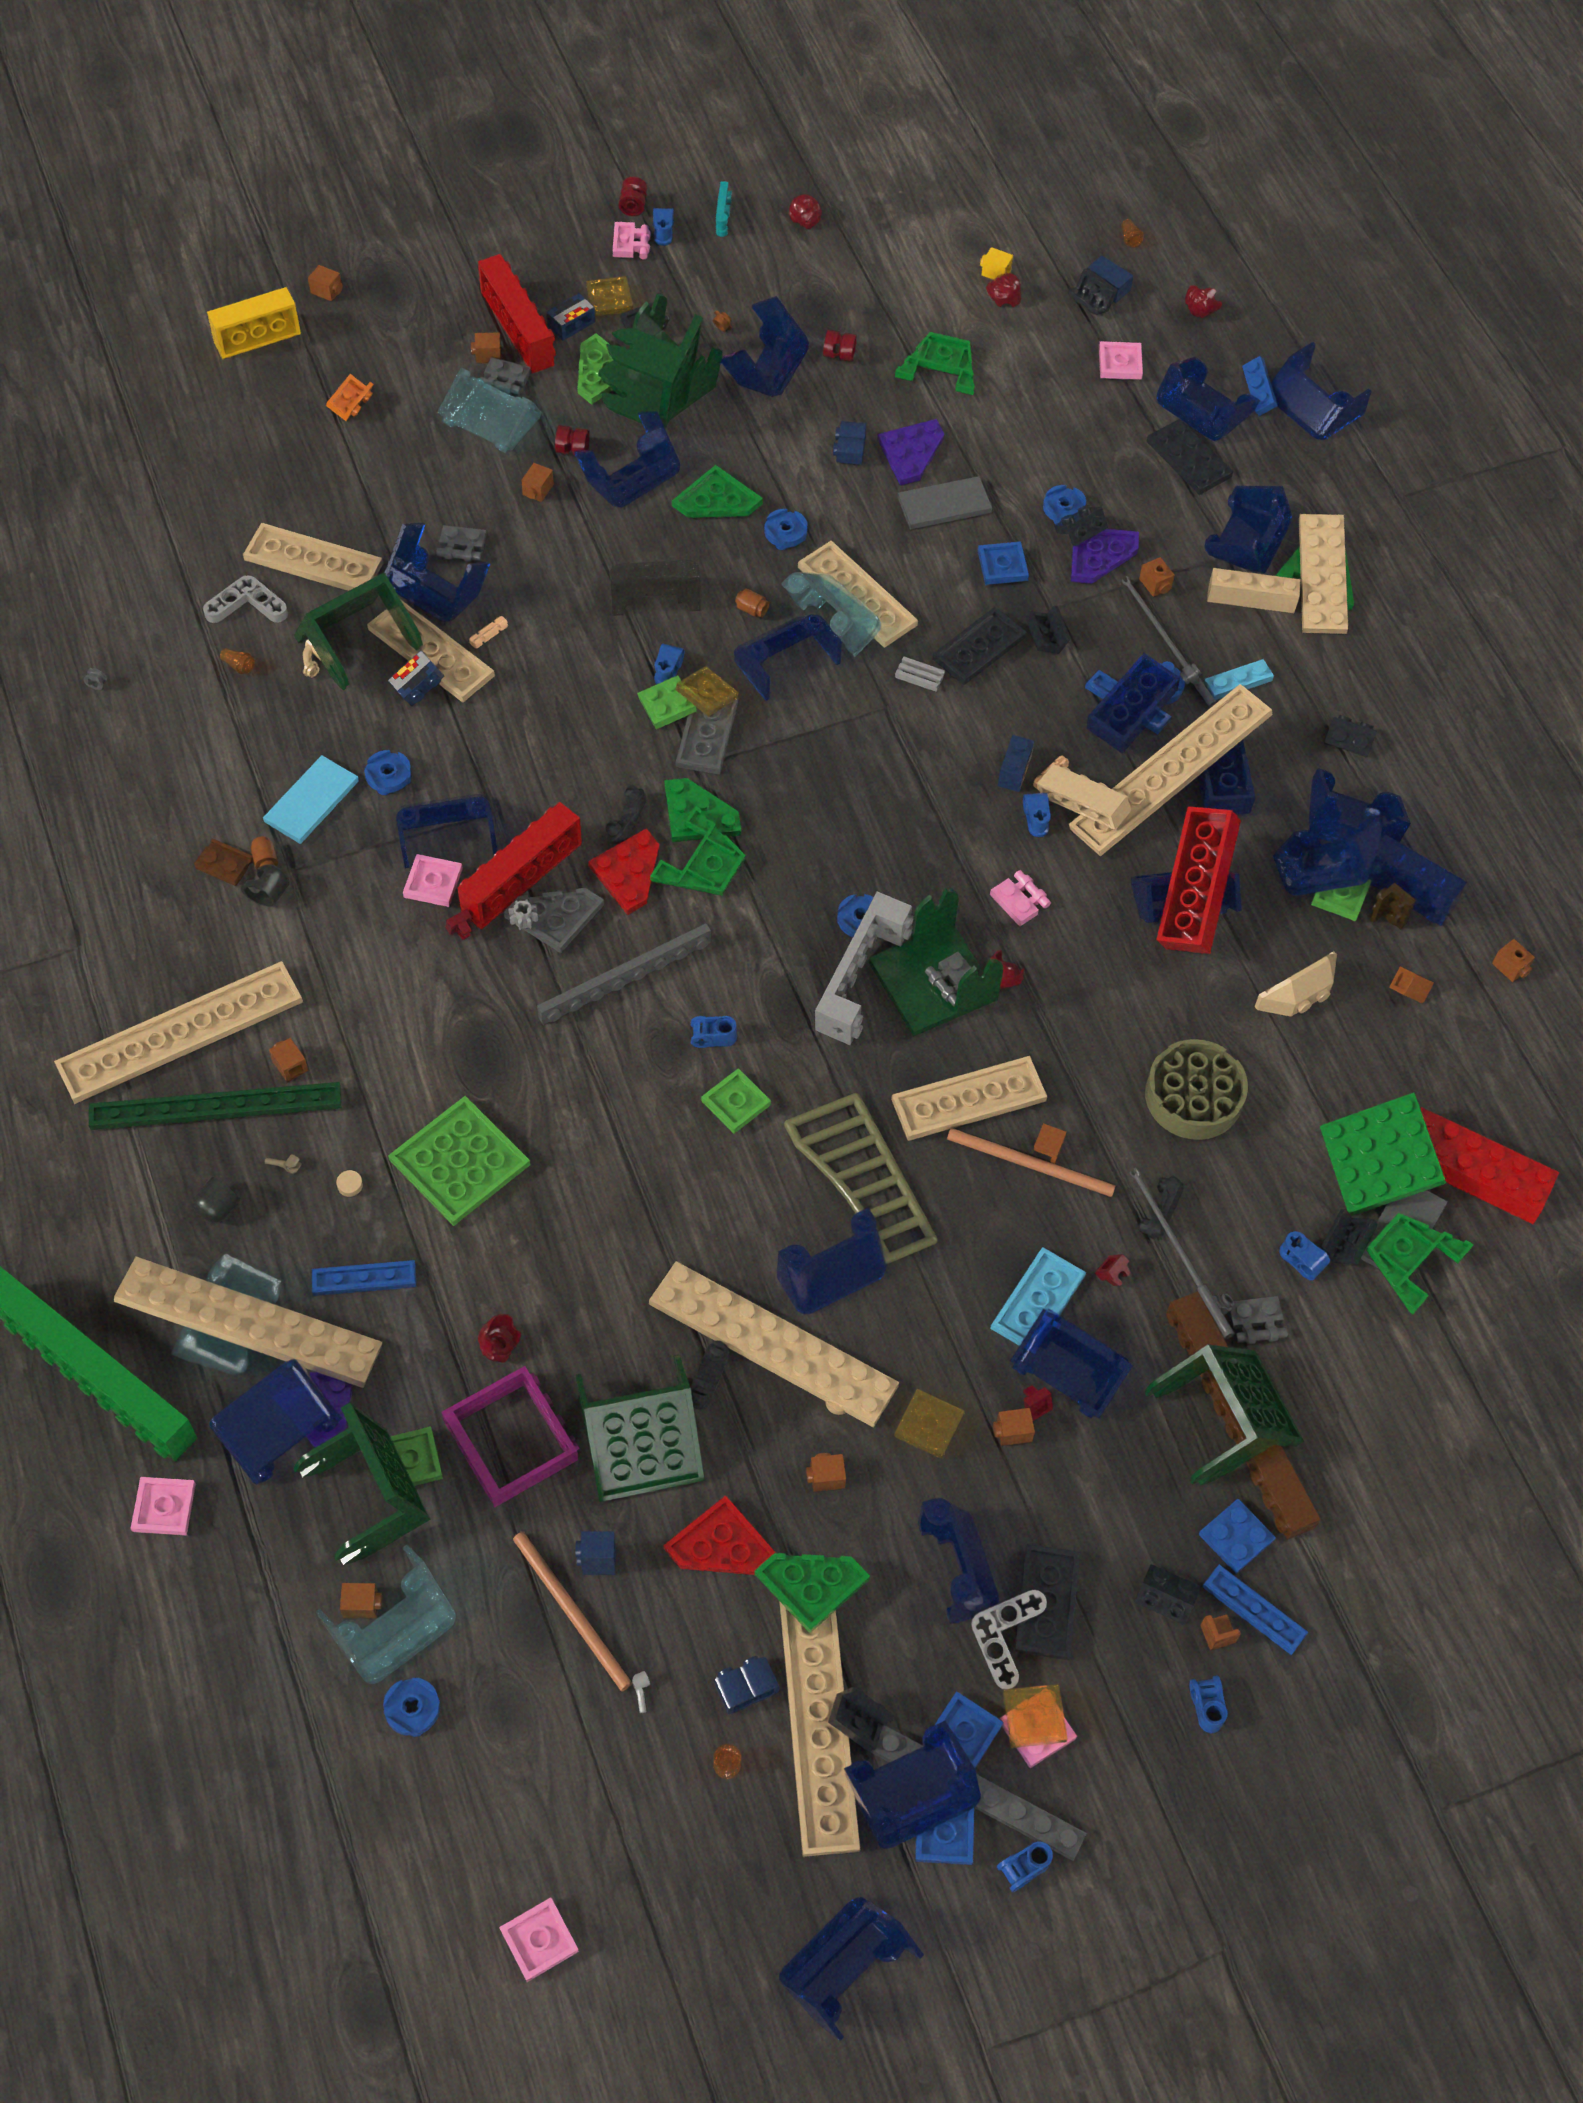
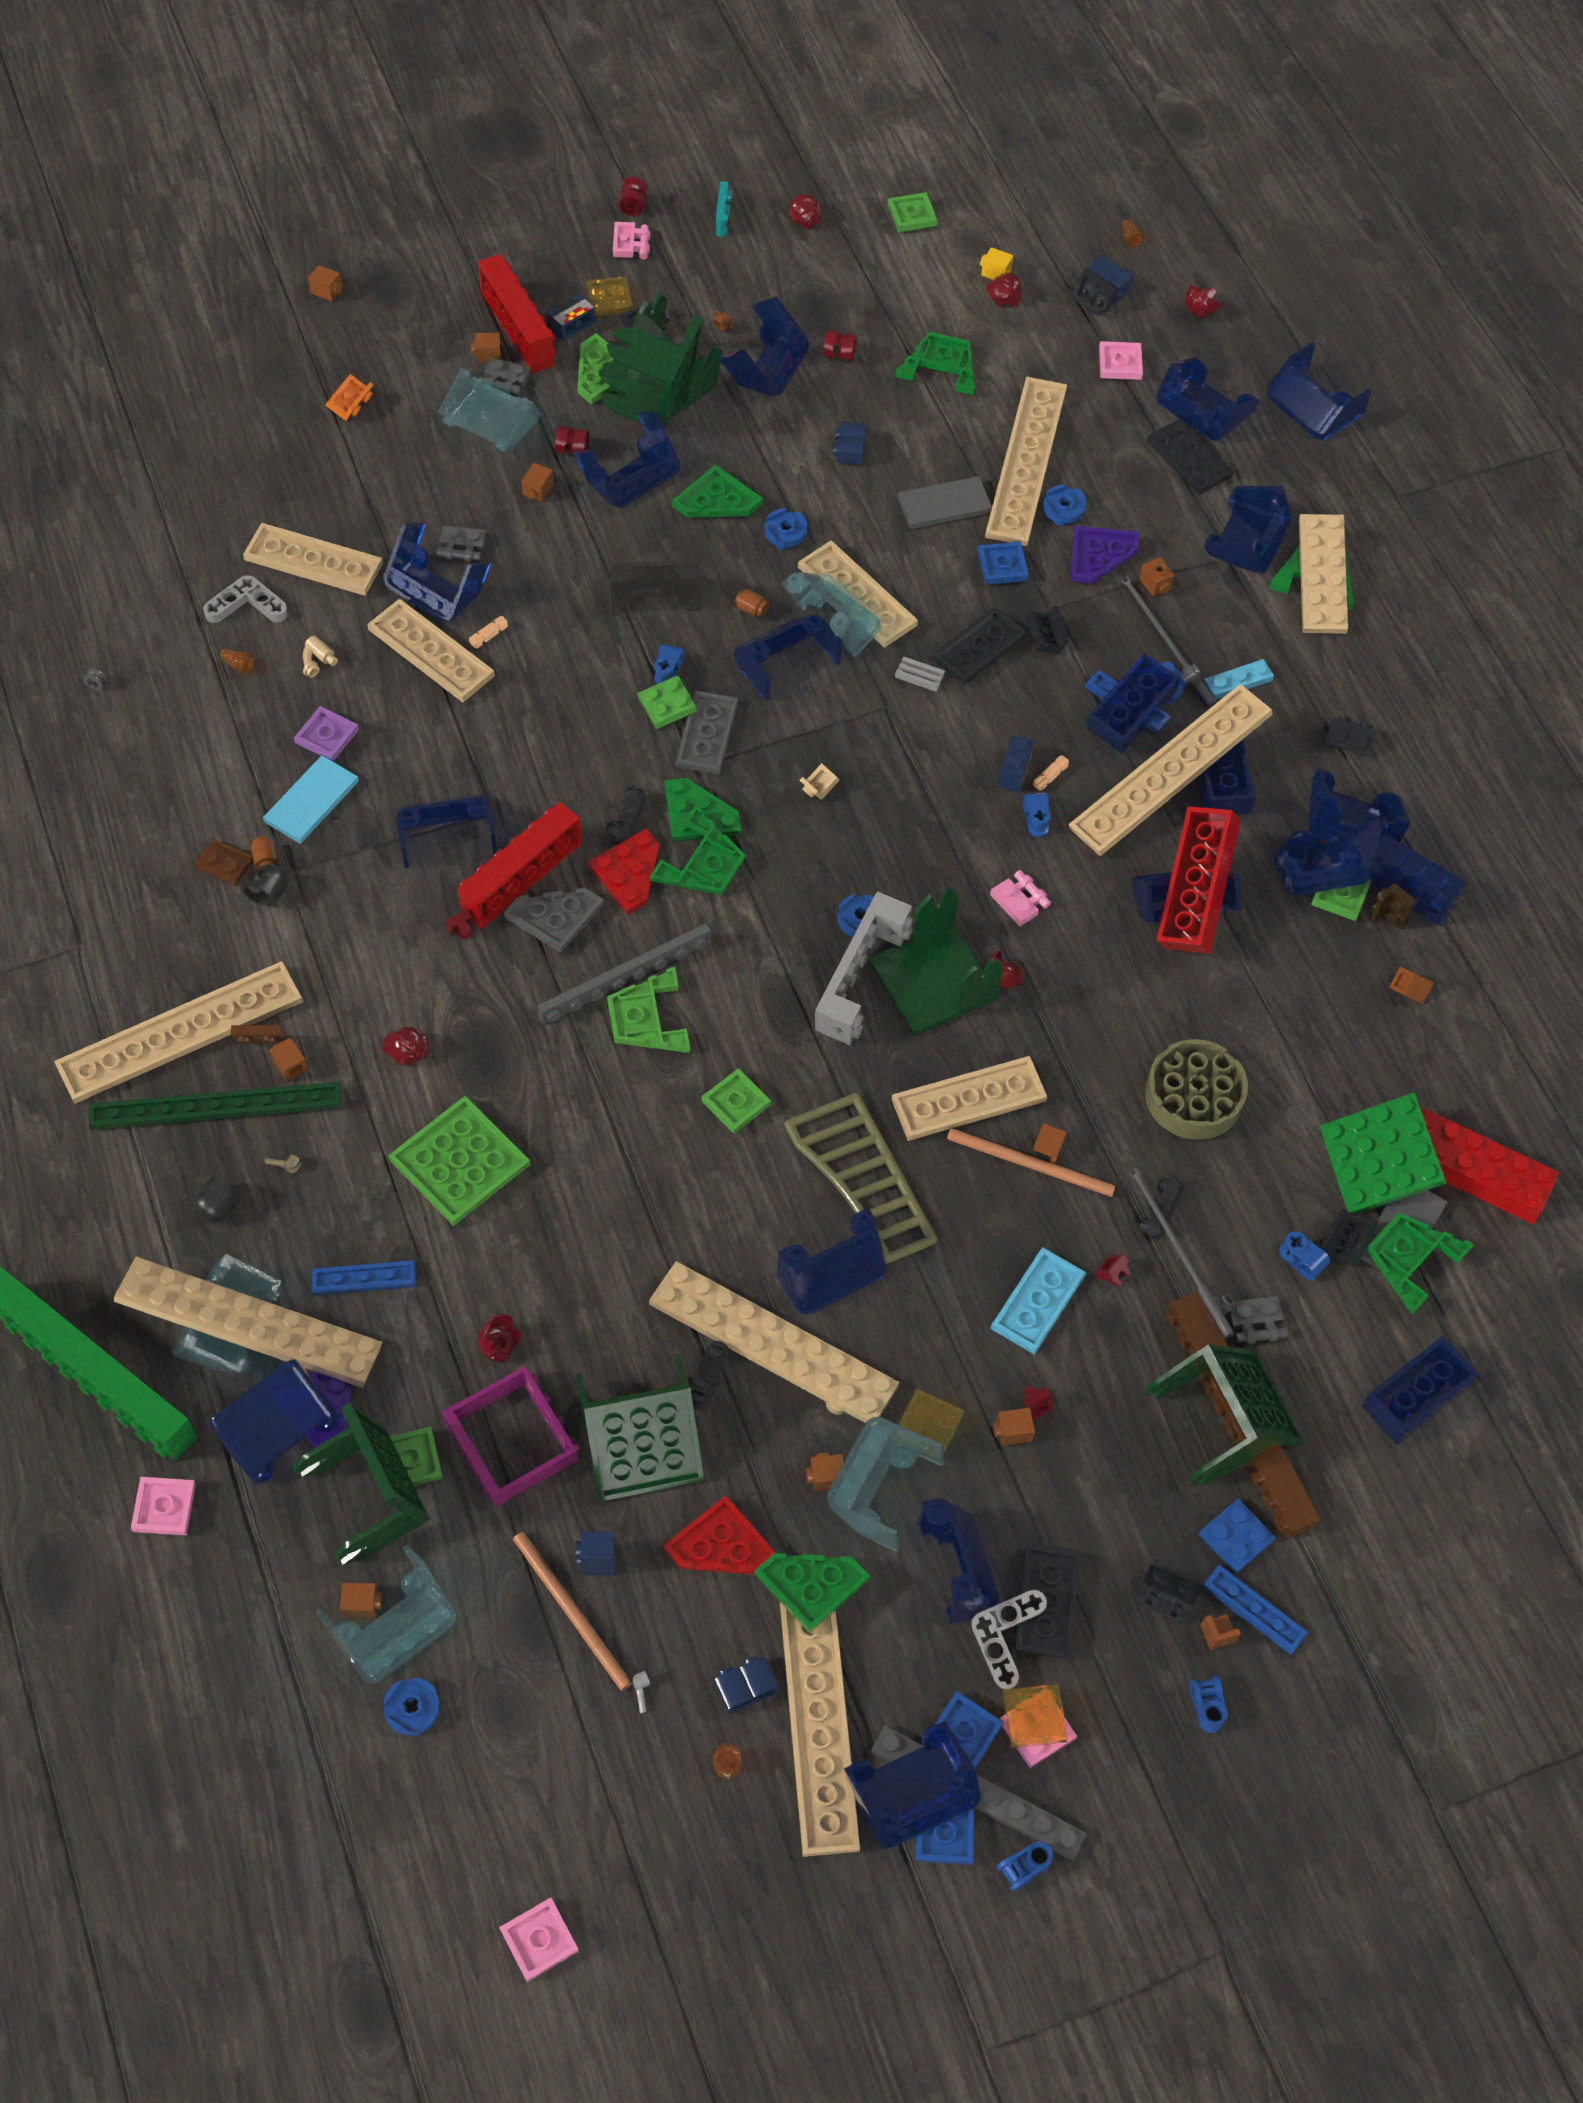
yellow brick [207,287,301,359] -> none
dark green piece [294,572,423,690] -> none
tan tile [336,1170,363,1197] -> none
blue plate [364,750,411,795] -> none
brick [388,650,445,706] -> none
bright pink plate [403,854,463,907] -> none
light grey gear [508,899,538,930] -> none
blue piece [653,208,673,246] -> none
clear yellow plate [675,666,739,717] -> none
blue piece [691,1016,737,1048] -> none
clear blue windscreen [779,1897,924,2041] -> none
black bracket [828,1687,894,1752] -> none
dark purple plate [877,419,944,486] -> none
dark grey plate [925,952,972,1007] -> none
clear blue windscreen [1010,1306,1133,1419] -> none
tan brick [1037,764,1131,830] -> none
black bracket [1054,505,1108,546] -> none
tan brick [1207,568,1300,613] -> none
blue plate [1242,356,1278,416] -> none
tan wedge [1255,951,1337,1017] -> none
dark orange brick [1492,939,1535,982] -> none
none -> reddish brown plate [231,1025,286,1045]
none -> medium lavender plate [294,706,359,762]
none -> dark red hair [383,1027,429,1066]
none -> bright green wing [607,967,690,1053]
none -> tan bracket [800,763,839,800]
none -> clear light blue windscreen [827,1417,945,1552]
none -> bright green plate [888,192,937,232]
none -> tan plate [985,377,1067,546]
none -> clear blue brick [1361,1336,1479,1445]

